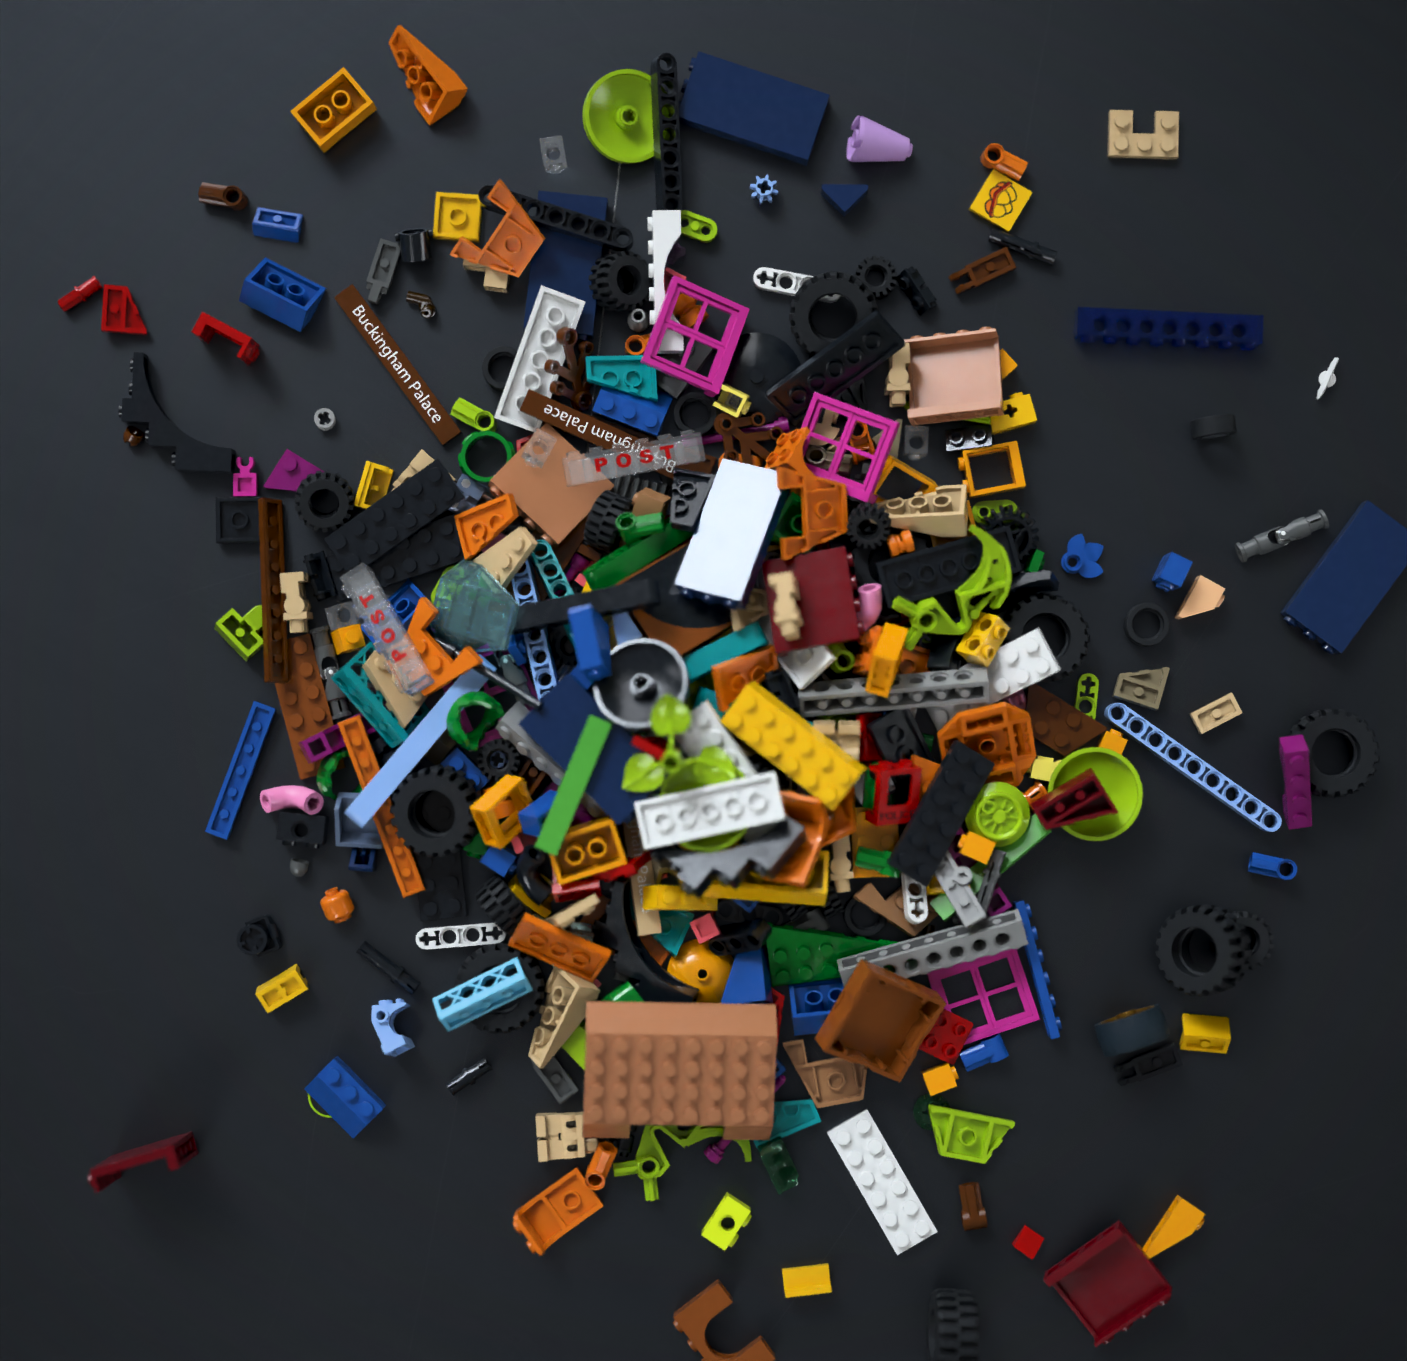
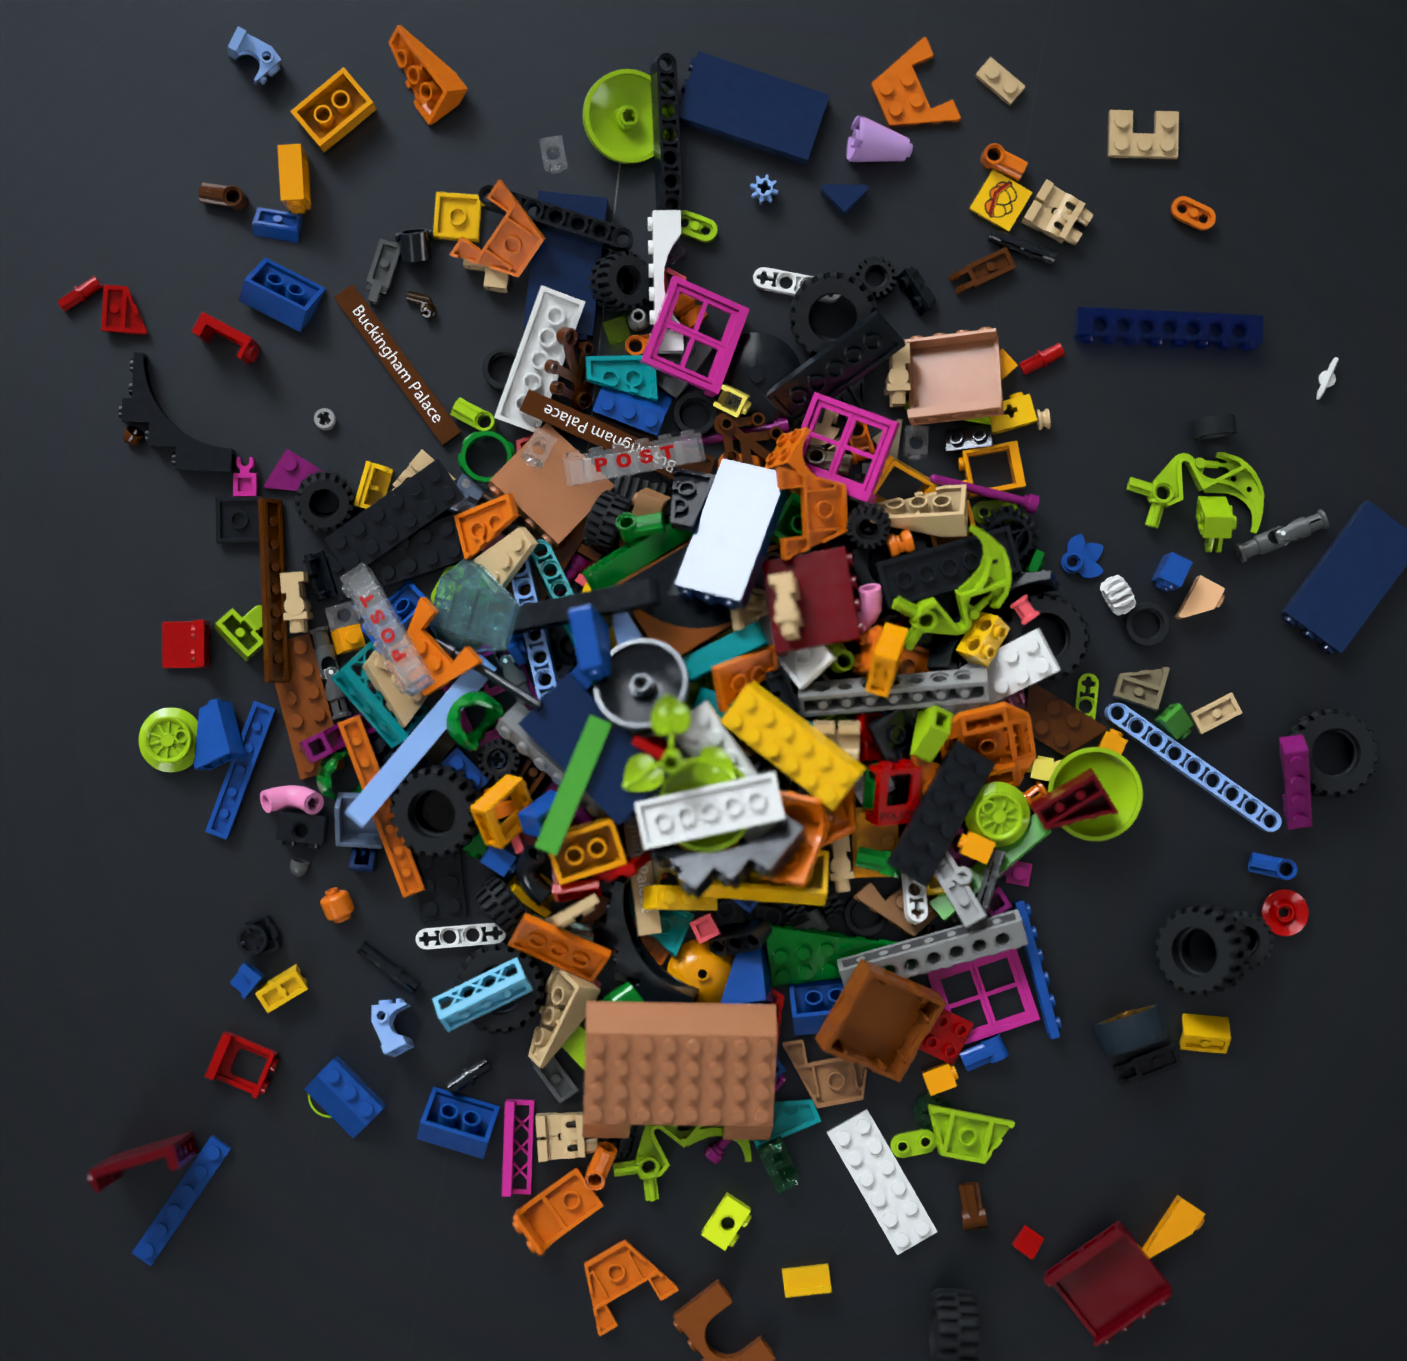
none -> blue plate [132,1135,232,1266]
none -> lime wheel [139,707,198,772]
none -> red bracket [162,620,210,668]
none -> blue slope [194,698,245,770]
none -> red window [205,1031,279,1098]
none -> light blue tile [228,26,281,85]
none -> blue panel [230,961,265,999]
none -> light orange window [277,144,311,214]
none -> blue slope [417,1086,500,1159]
none -> dark pink fence [502,1099,535,1197]
none -> orange wing [584,1239,679,1336]
none -> clear neon green tile [602,316,631,346]
none -> orange wing [871,37,961,127]
none -> lime plate [890,1129,936,1158]
none -> lime slope [910,705,953,763]
none -> magenta piece [929,474,1039,514]
none -> tan plate [975,57,1026,106]
none -> dark pink plate [1001,861,1033,887]
none -> coral bush [1009,594,1040,625]
none -> red axle [1019,343,1065,375]
none -> tan hips [1021,179,1093,245]
none -> tan bush [1036,408,1051,430]
none -> white gear [1100,575,1136,616]
none -> lime piece [1126,452,1265,534]
none -> bright green slope [1154,703,1194,741]
none -> orange plate [1170,196,1216,231]
none -> lime brick [1196,496,1237,553]
none -> red dish [1262,889,1309,936]

